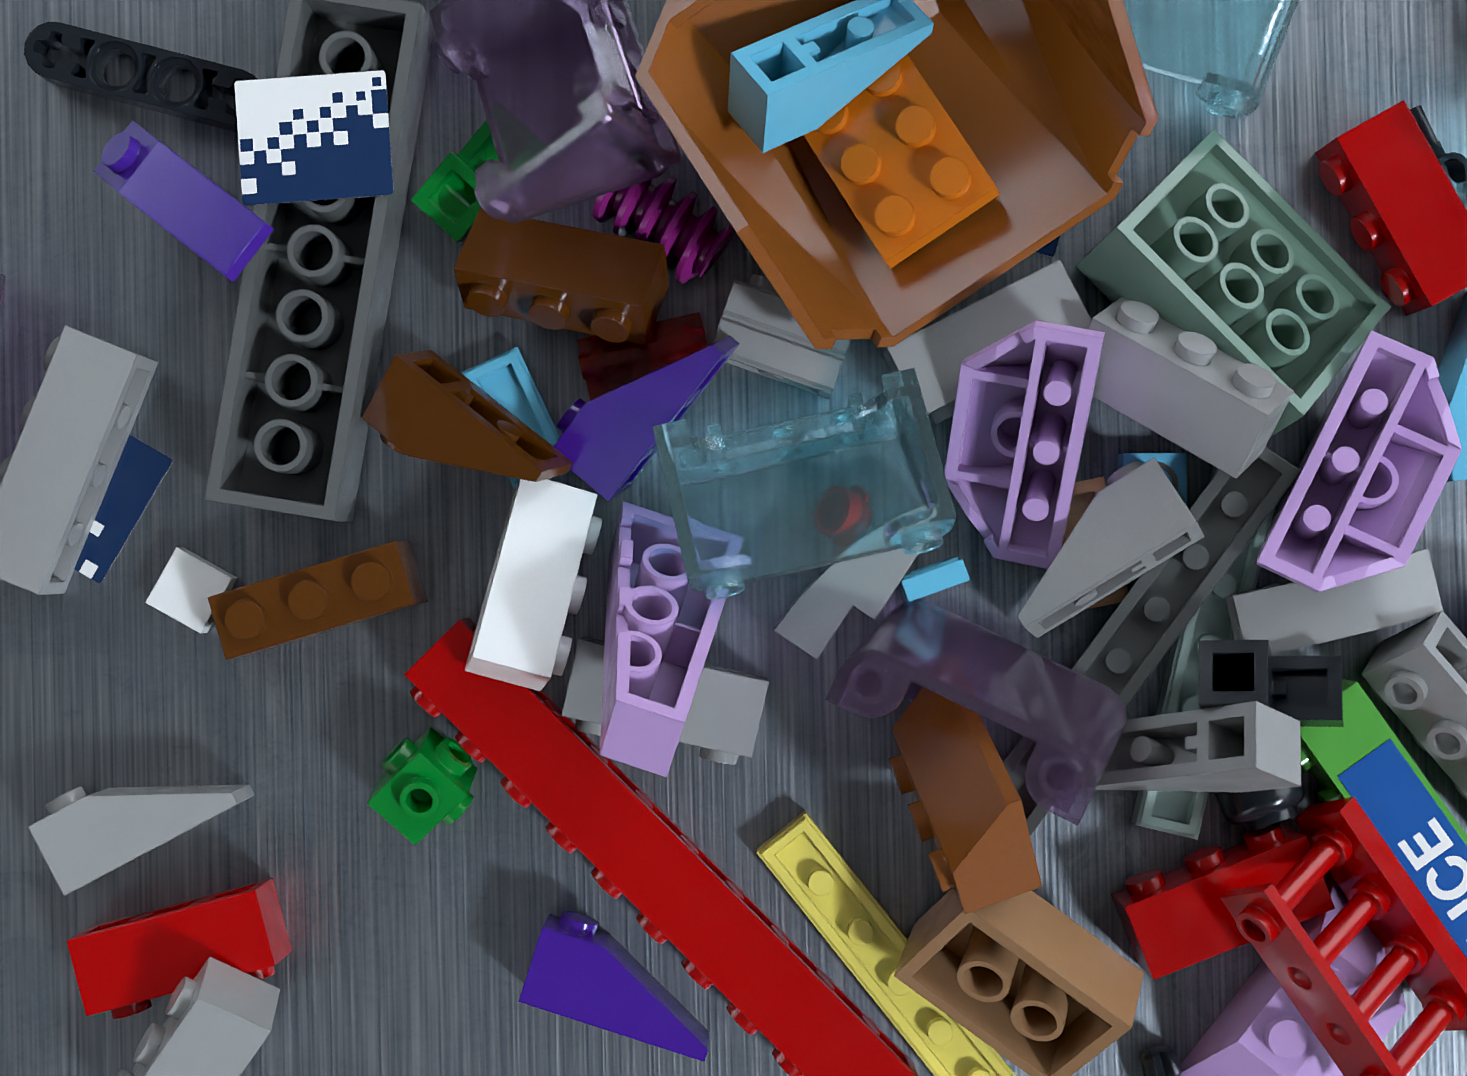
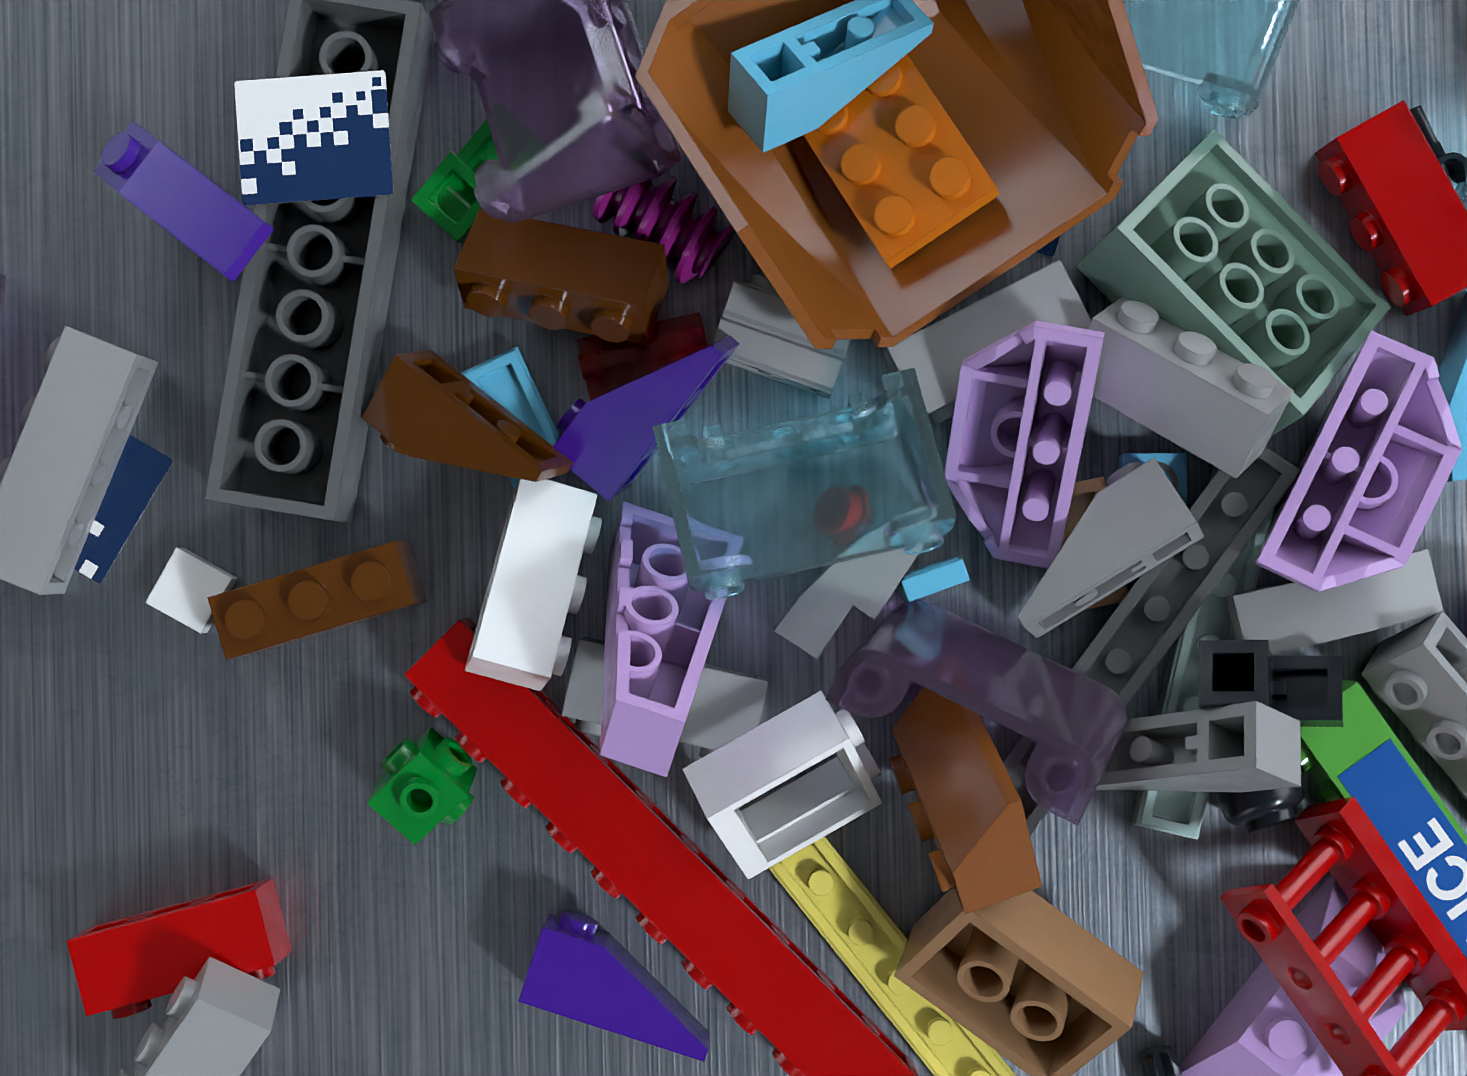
black beam [24,22,258,133] -> none
light grey slope [28,784,255,896] -> none
red brick [1111,823,1335,980] -> none
none -> white window [683,691,882,879]

